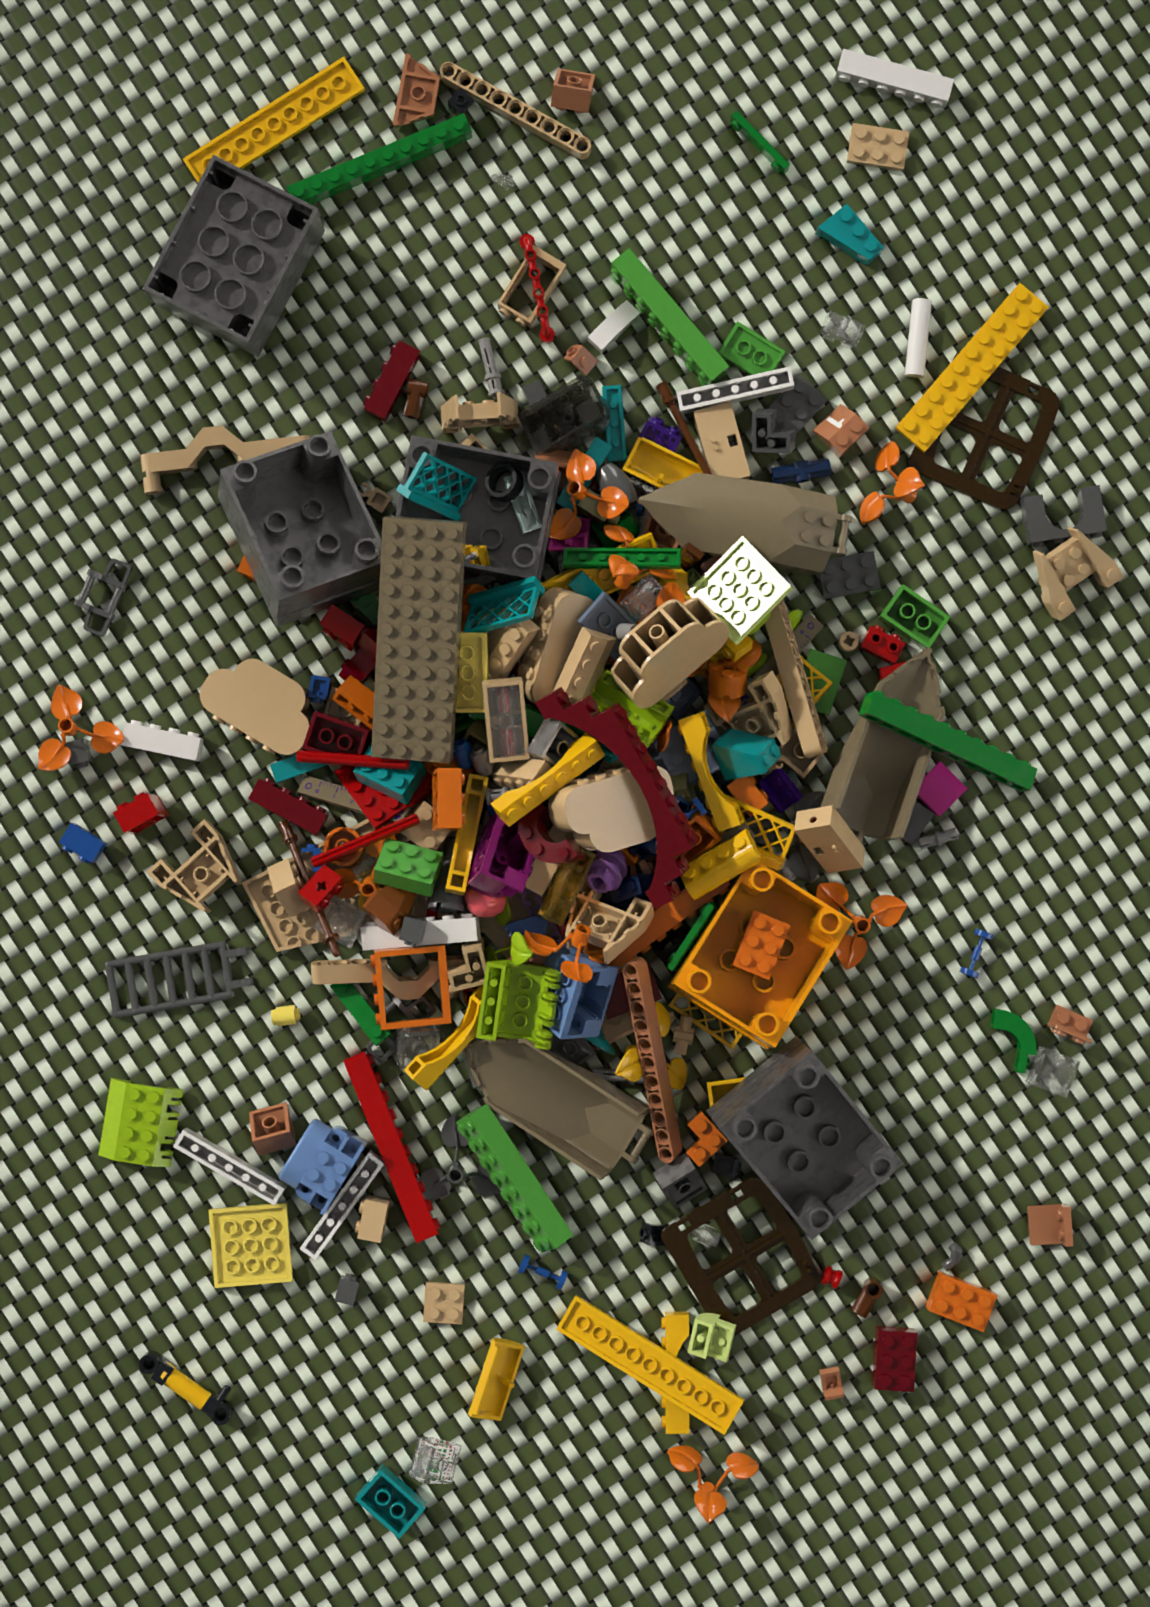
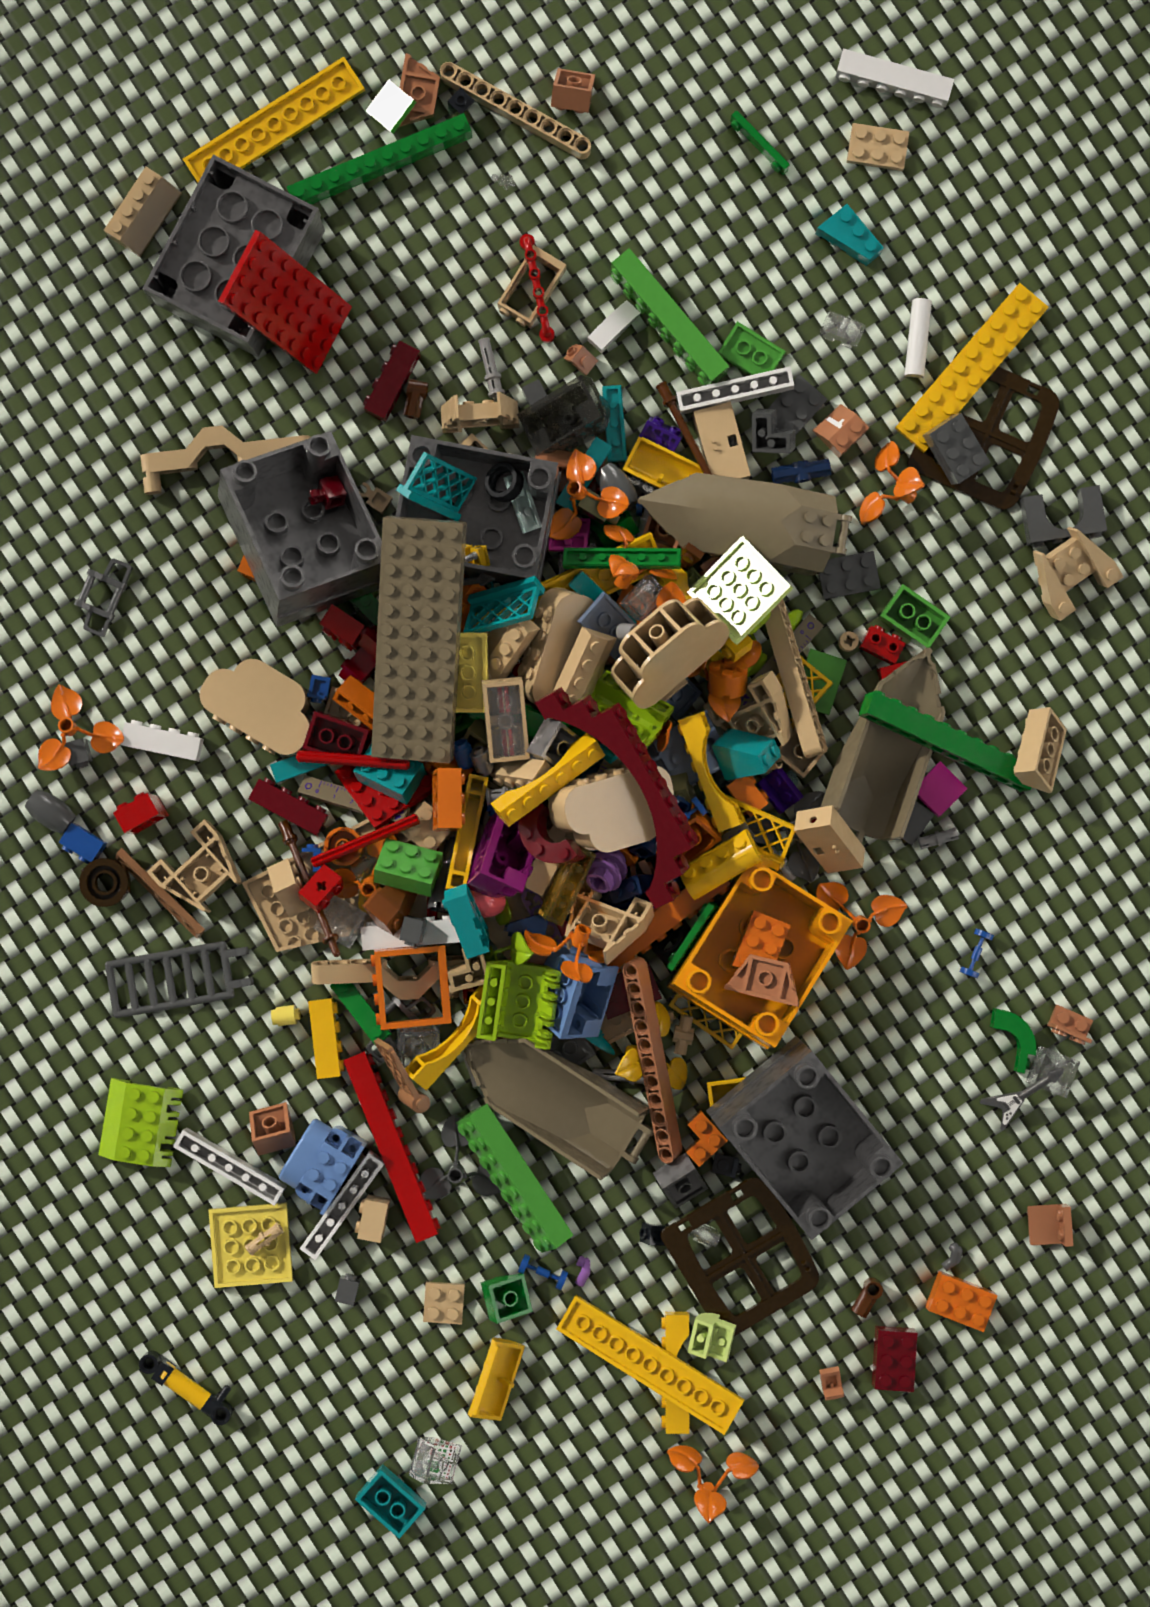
red wheel [821,1265,843,1289] -> none
none -> dark grey piece [25,789,76,834]
none -> dark brown piece [79,858,131,907]
none -> tan slope [104,167,182,257]
none -> medium nougat tile [115,848,205,939]
none -> red plate [218,230,352,374]
none -> tan pin [245,1222,284,1256]
none -> dark red brick [308,475,347,510]
none -> yellow brick [308,998,345,1079]
none -> tile [366,80,417,134]
none -> medium nougat piece [374,1038,430,1113]
none -> teal wedge [442,883,489,959]
none -> green slope [480,1273,533,1324]
none -> medium lavender arm [575,1256,590,1287]
none -> nougat wing [724,954,799,1007]
none -> dark grey brick [922,413,991,485]
none -> piece [980,1068,1064,1130]
none -> tan slope [1014,707,1067,793]

